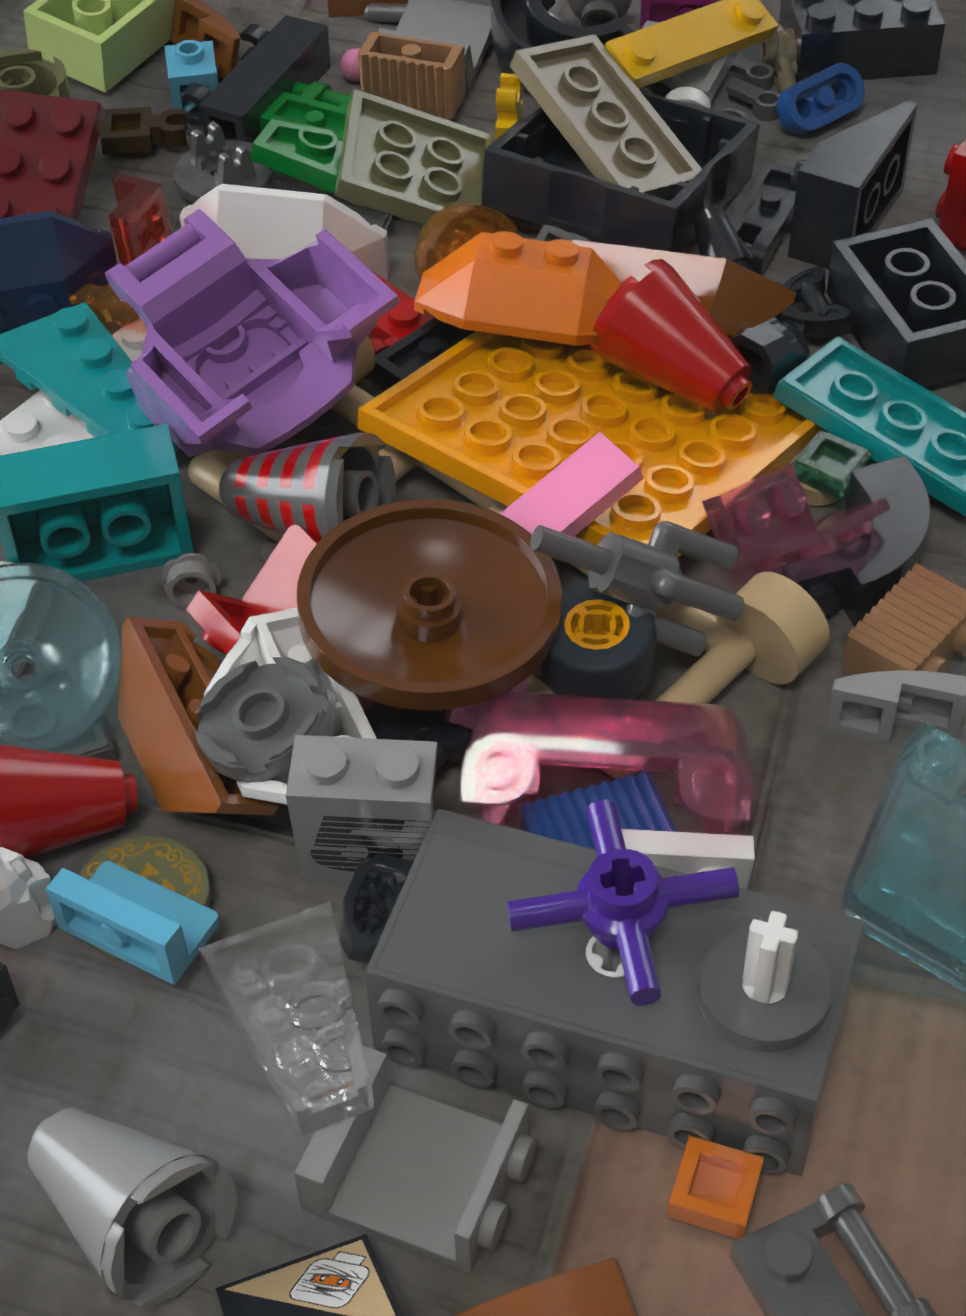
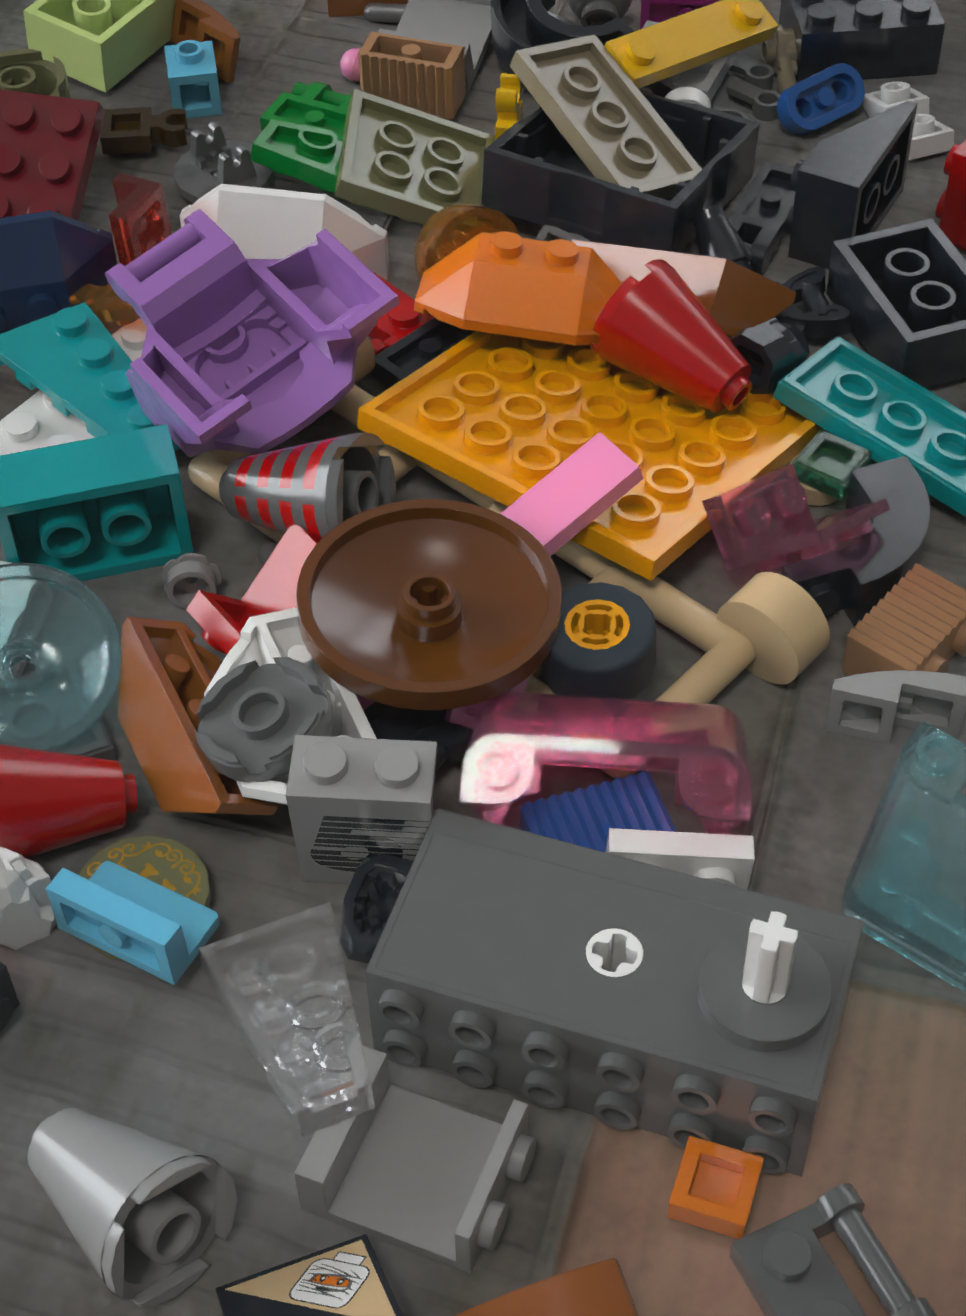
black brick [181,15,331,143] -> none
dark purple bar [507,800,739,1006] -> none
dark grey plant [530,521,744,657] -> none
none -> white slope [862,82,954,160]

